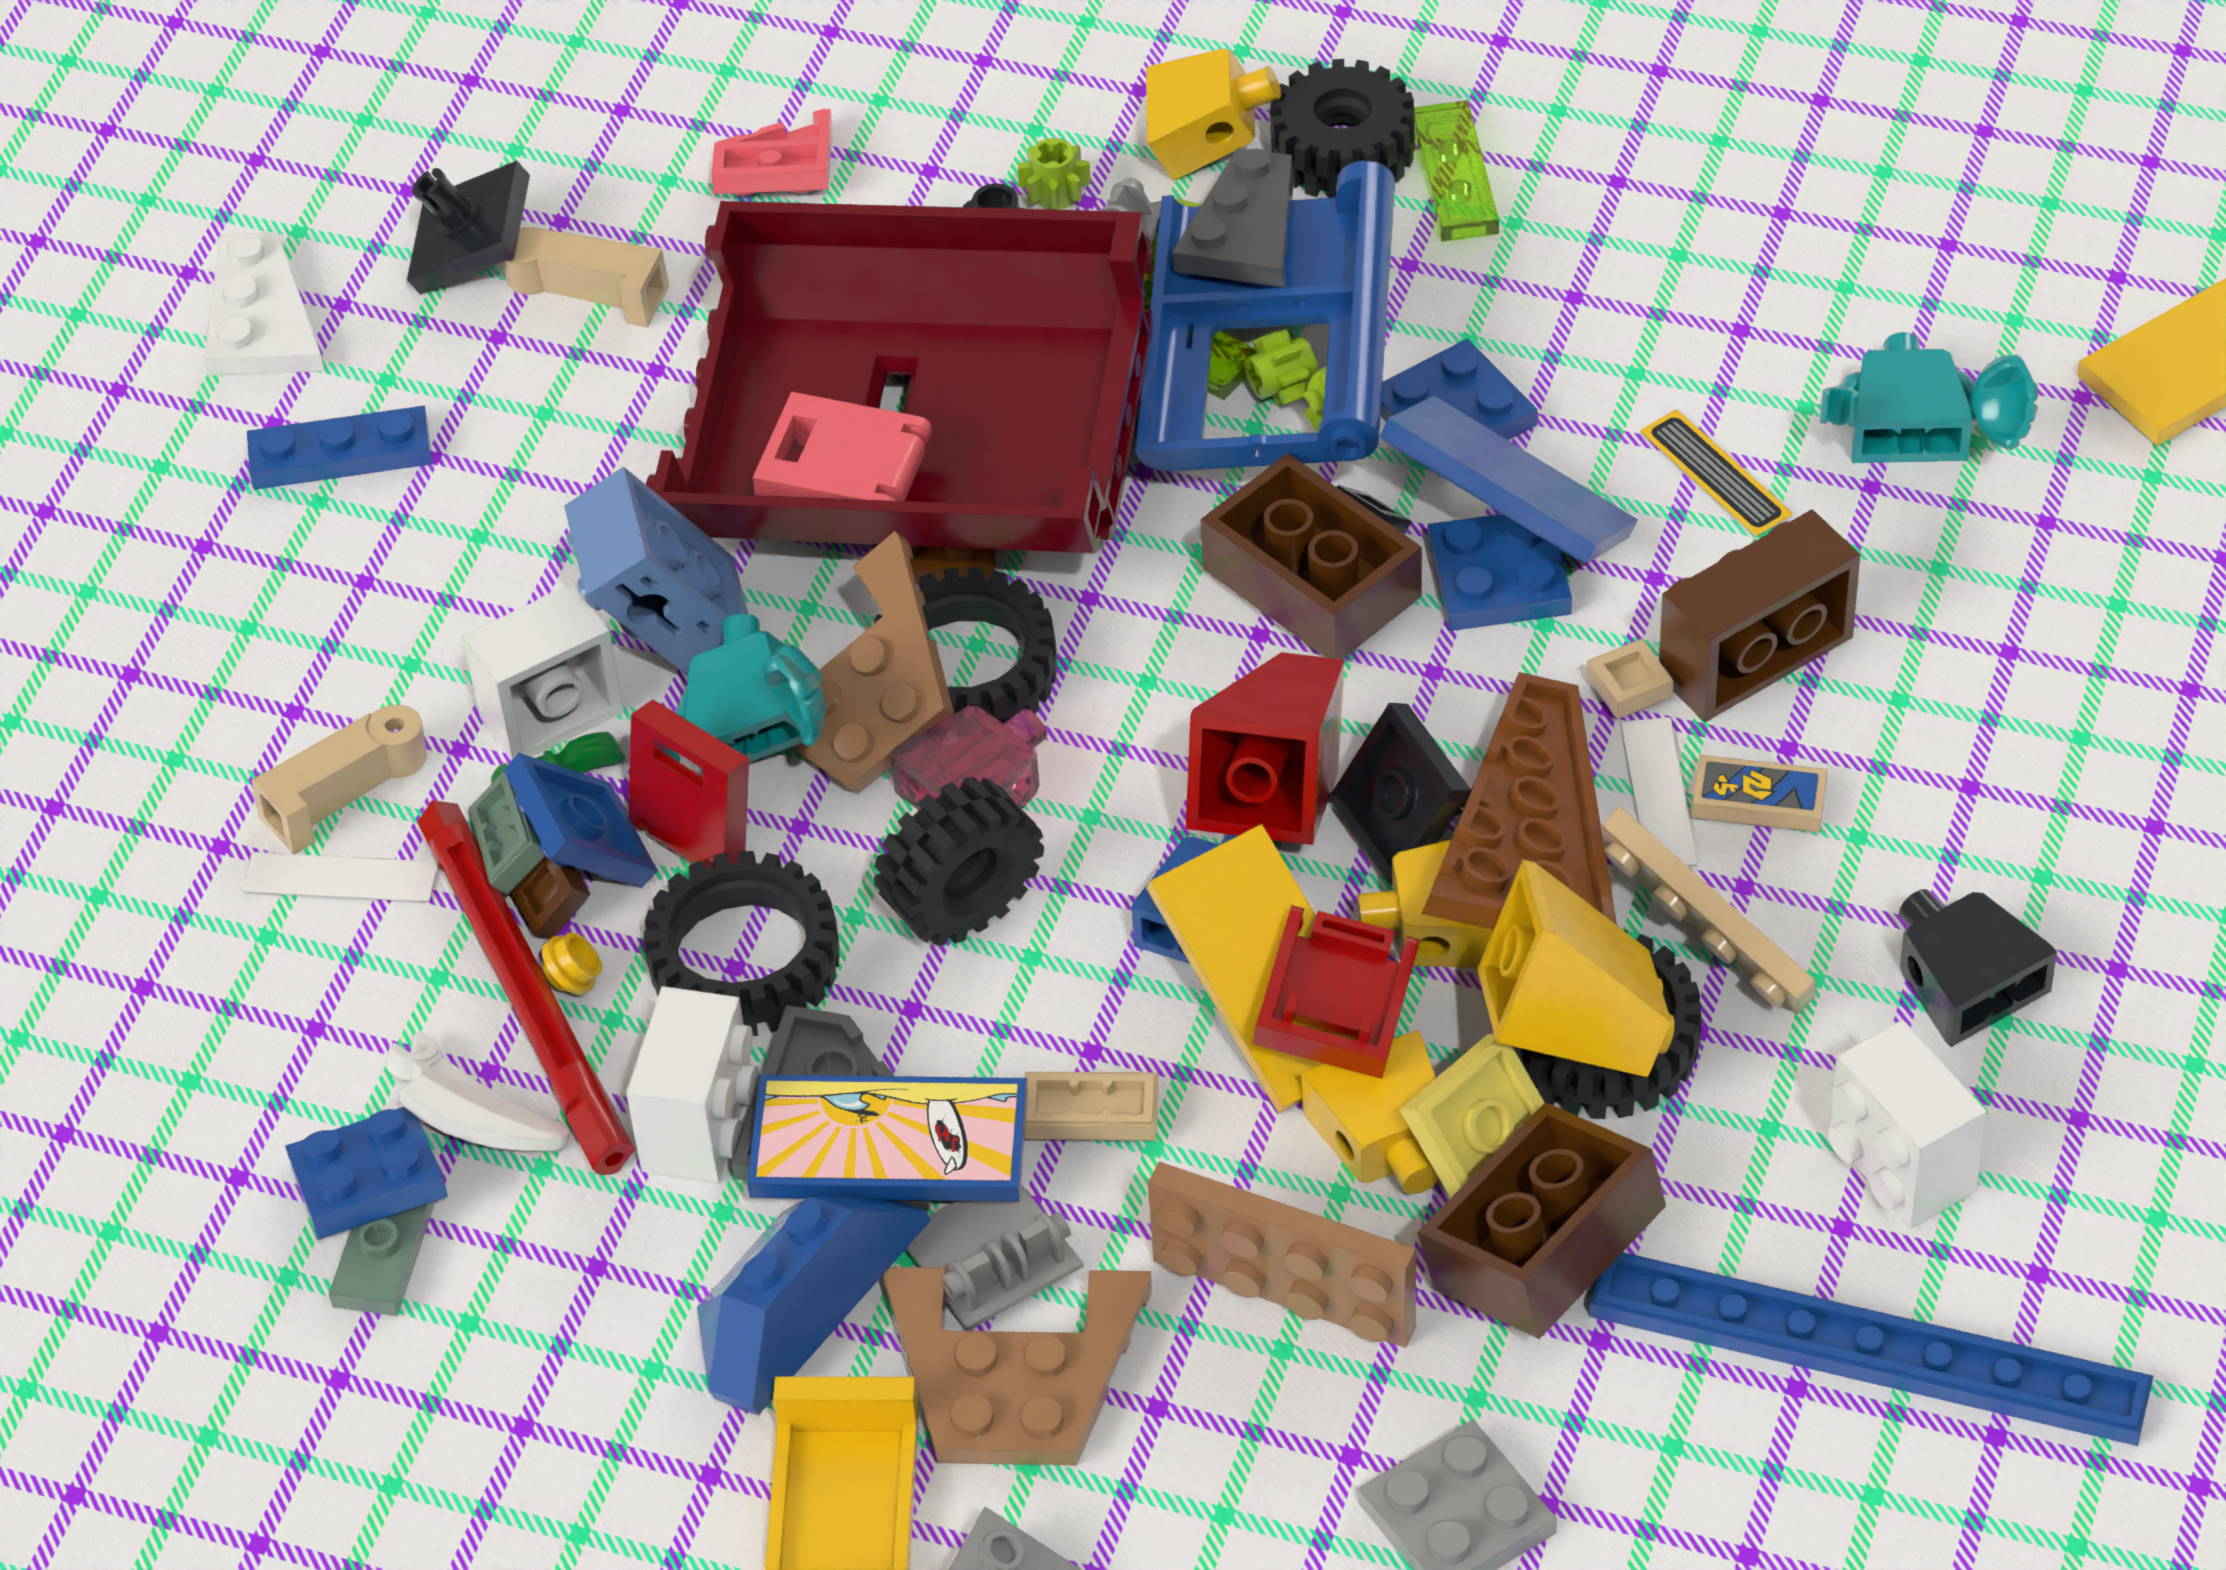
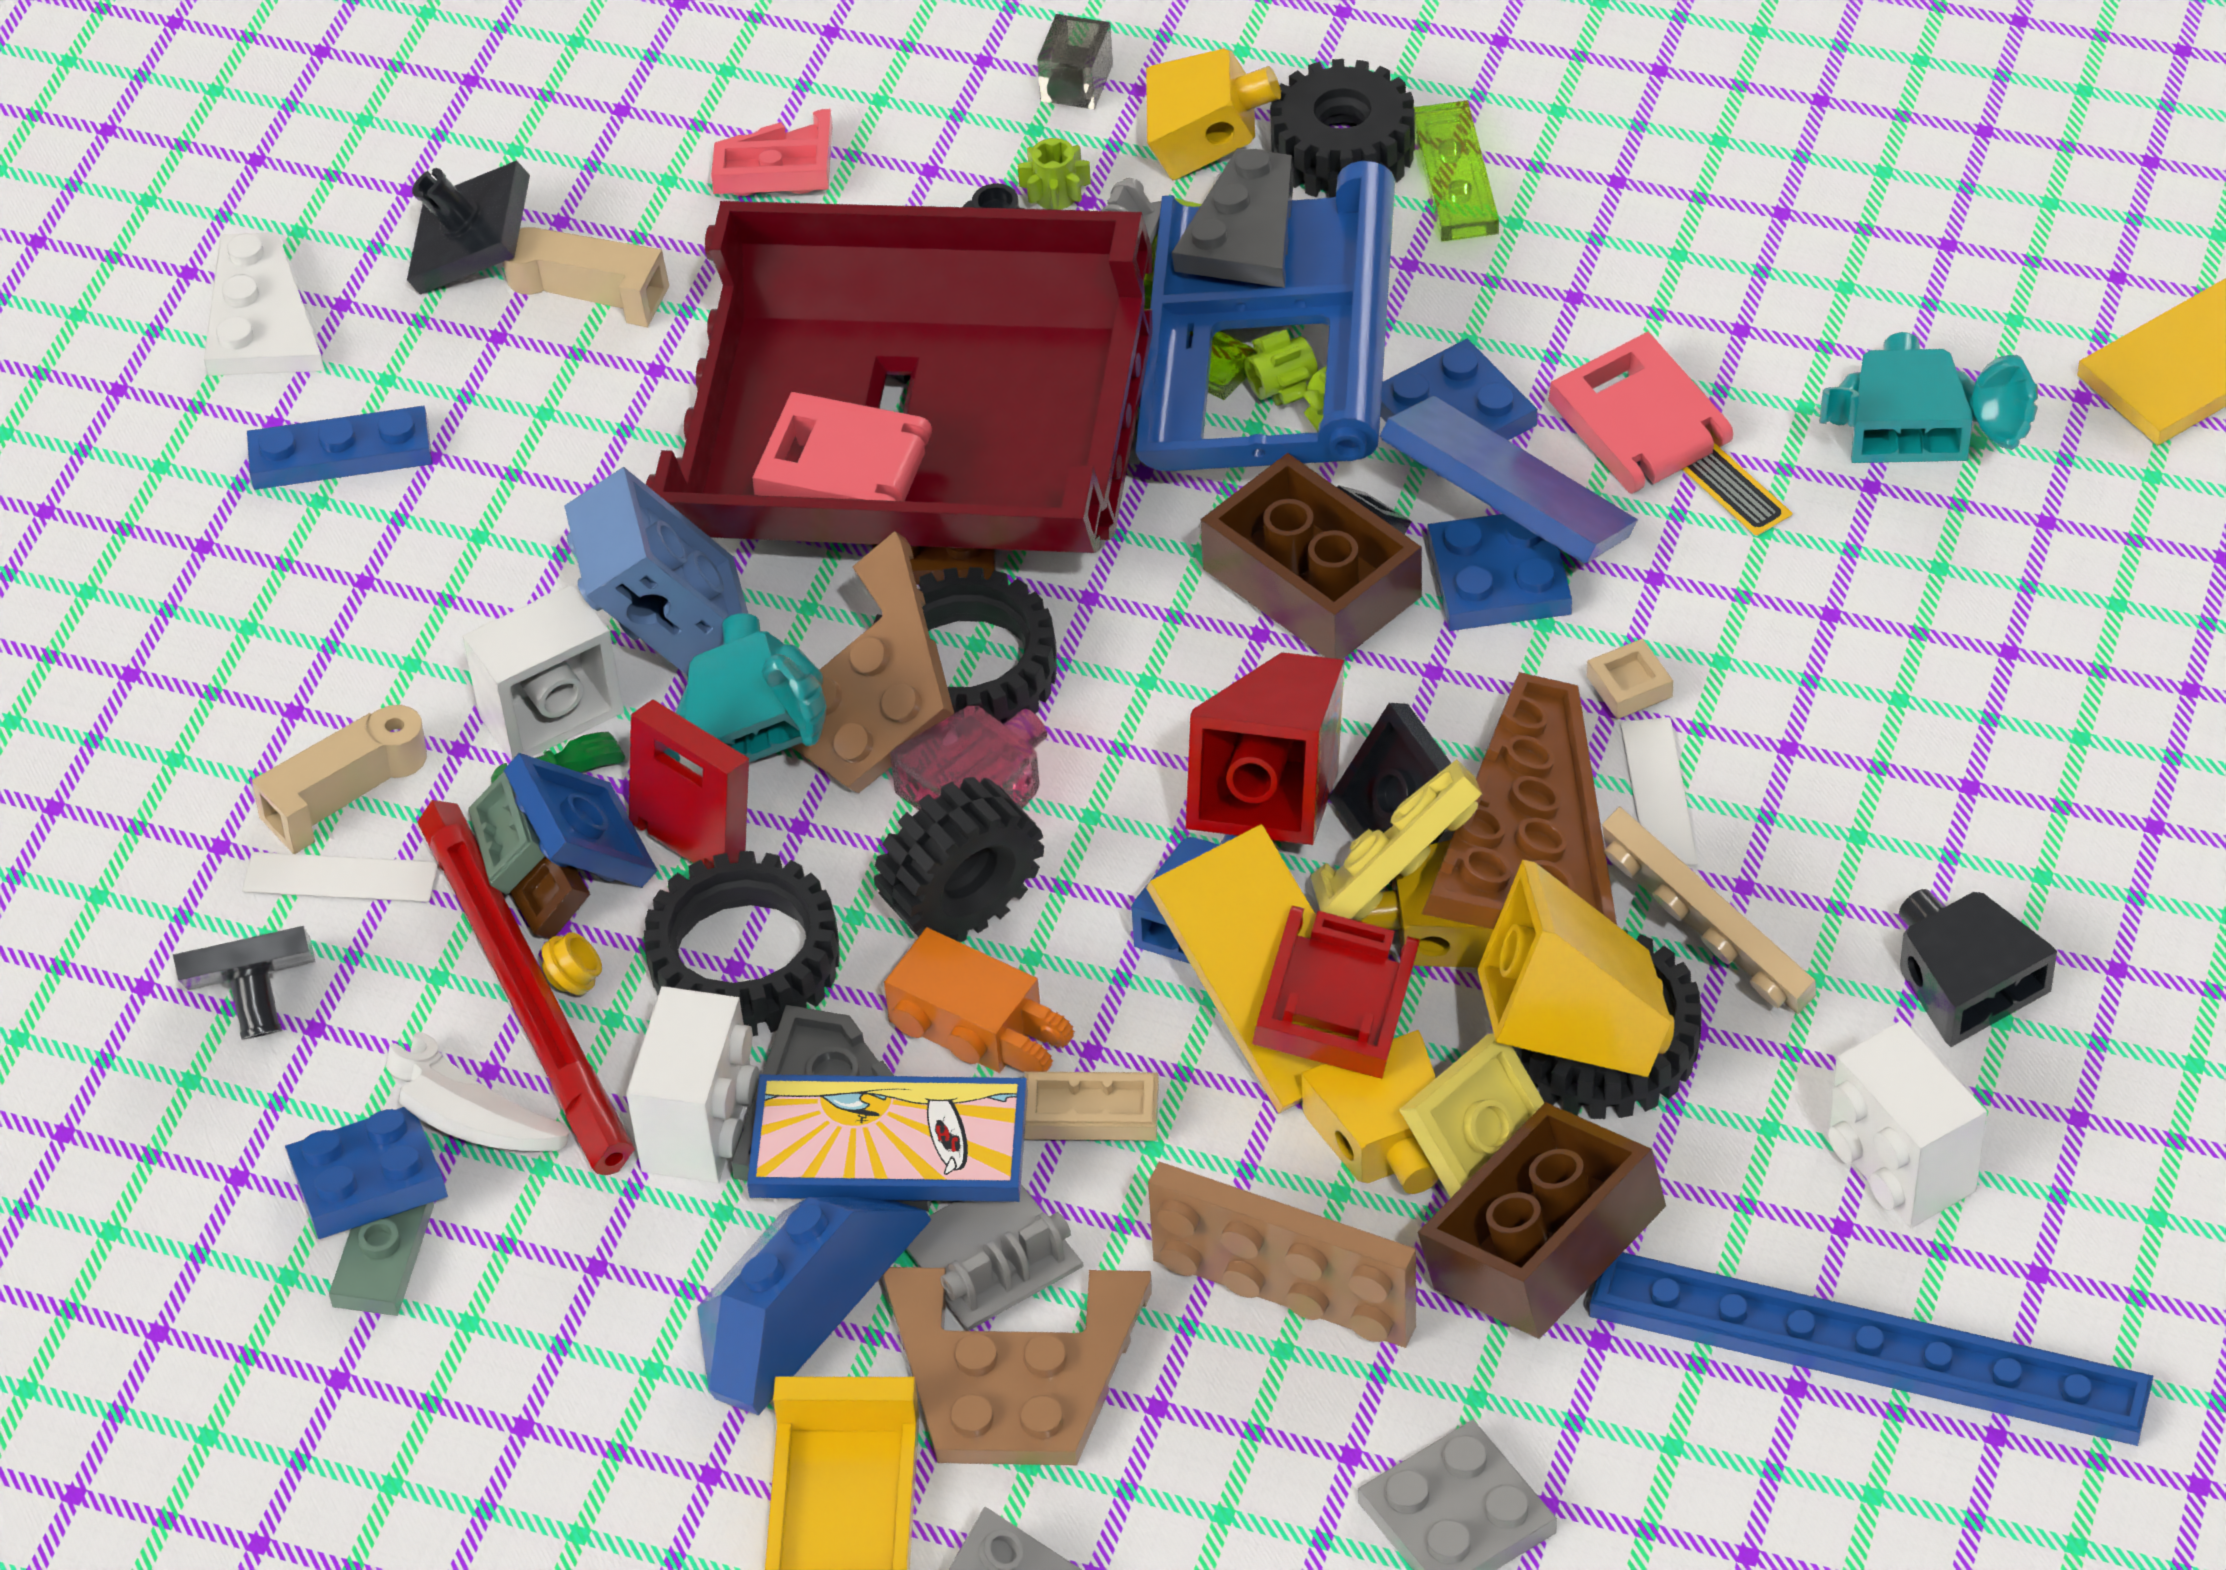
reddish brown brick [1659,509,1861,723] -> none
tile [1691,755,1828,832] -> none
none -> tile [173,926,316,1040]
none -> orange hinge [884,927,1075,1073]
none -> clear smoke brick [1037,14,1113,110]
none -> light yellow wing [1310,759,1482,921]
none -> coral container [1548,331,1733,494]

